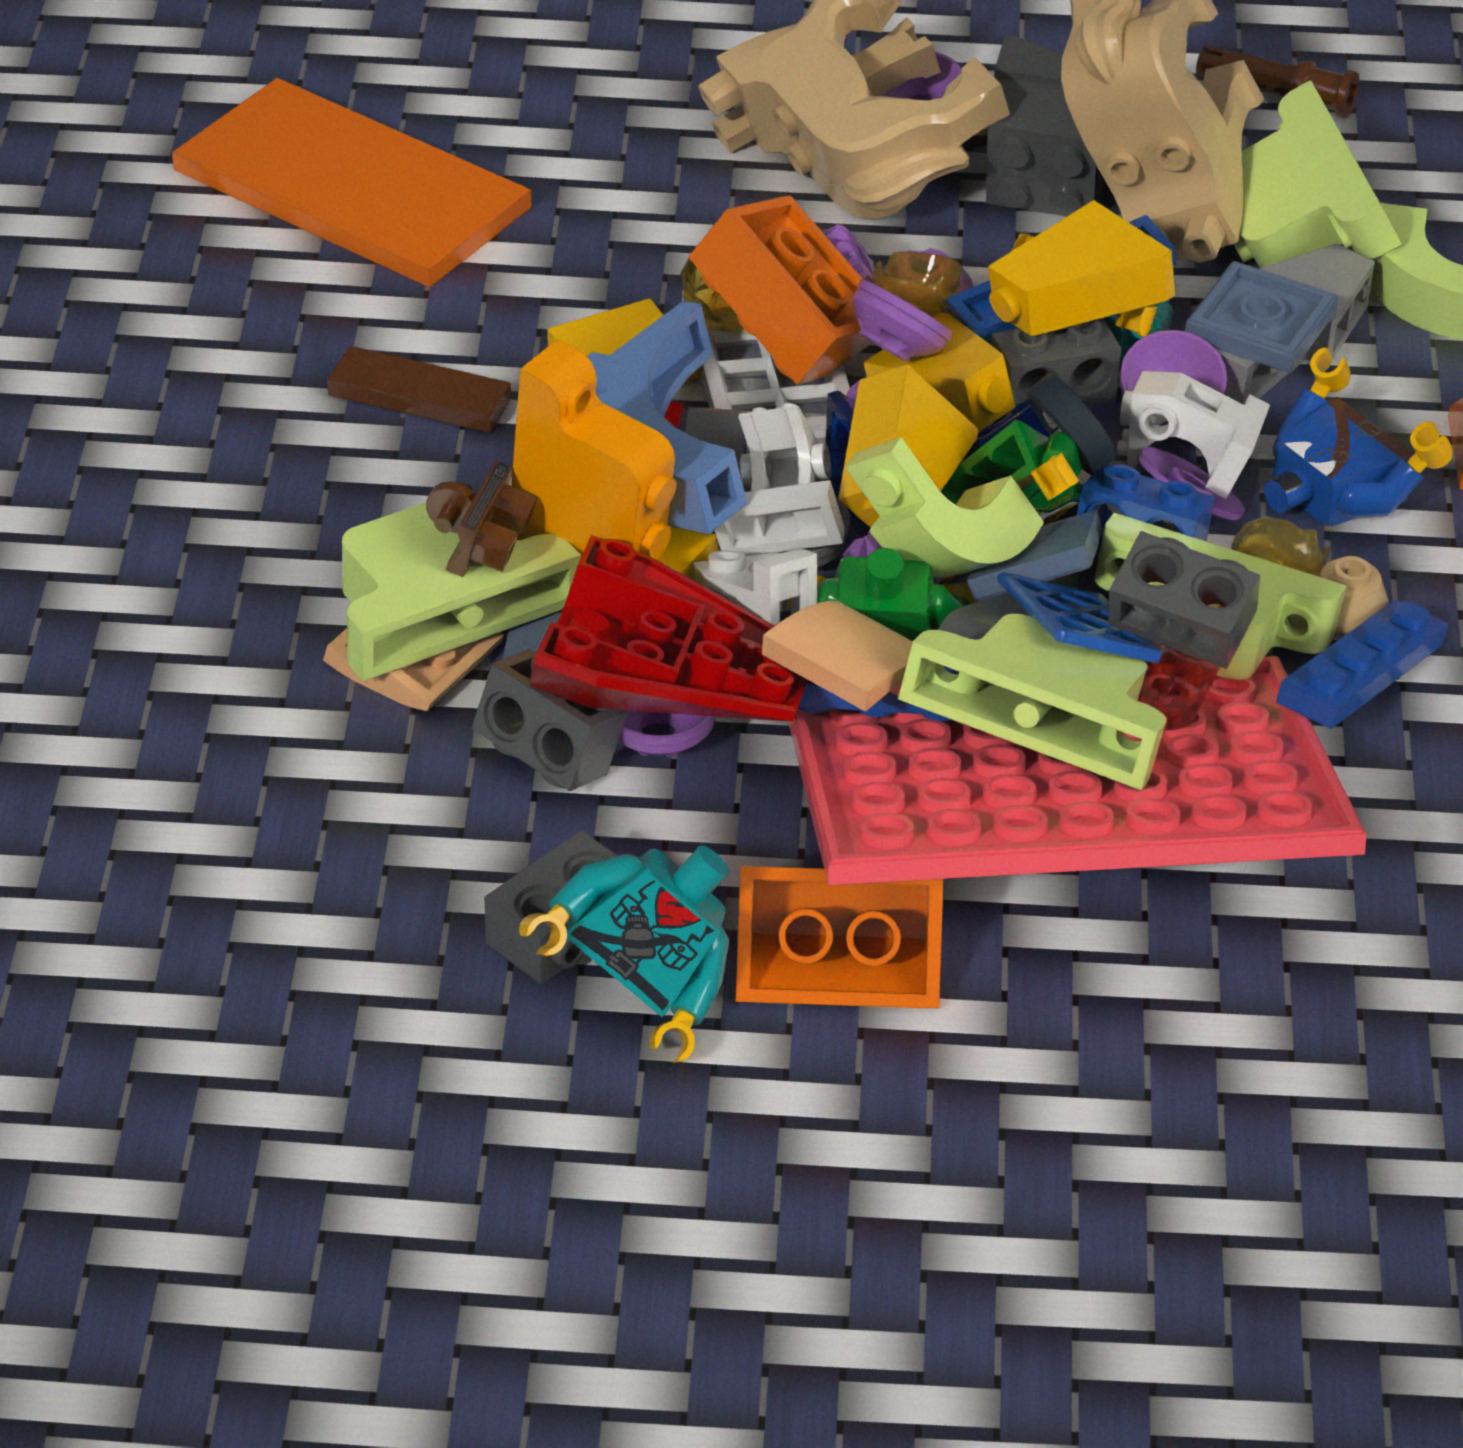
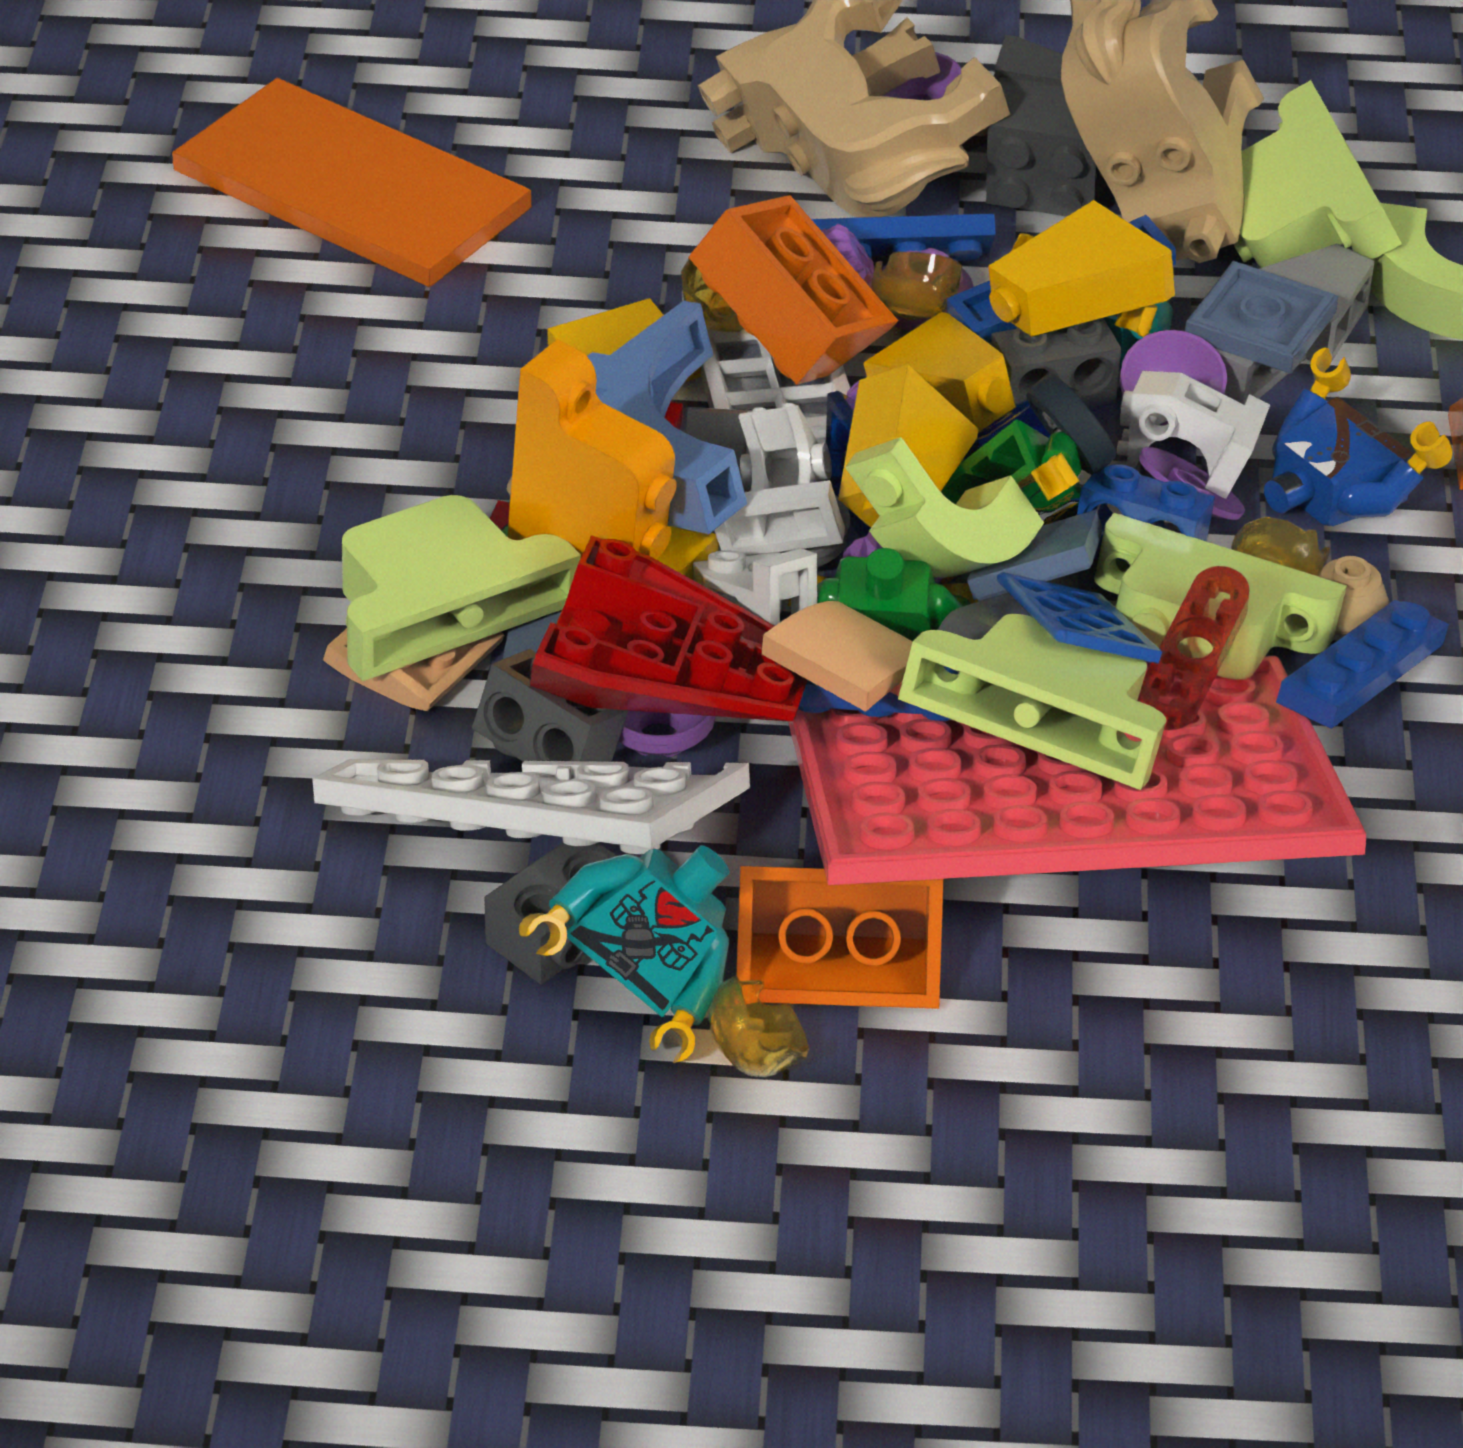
reddish brown tile [327,346,511,433] -> none
reddish brown hips [426,460,537,577] -> none
medium lavender piece [852,279,954,362] -> none
dark grey brick [1108,531,1260,669] -> none
reddish brown pin [1196,44,1360,119] -> none
none -> white wing [312,759,750,854]
none -> clear yellow hair [708,976,810,1077]
none -> blue plate [812,214,996,261]

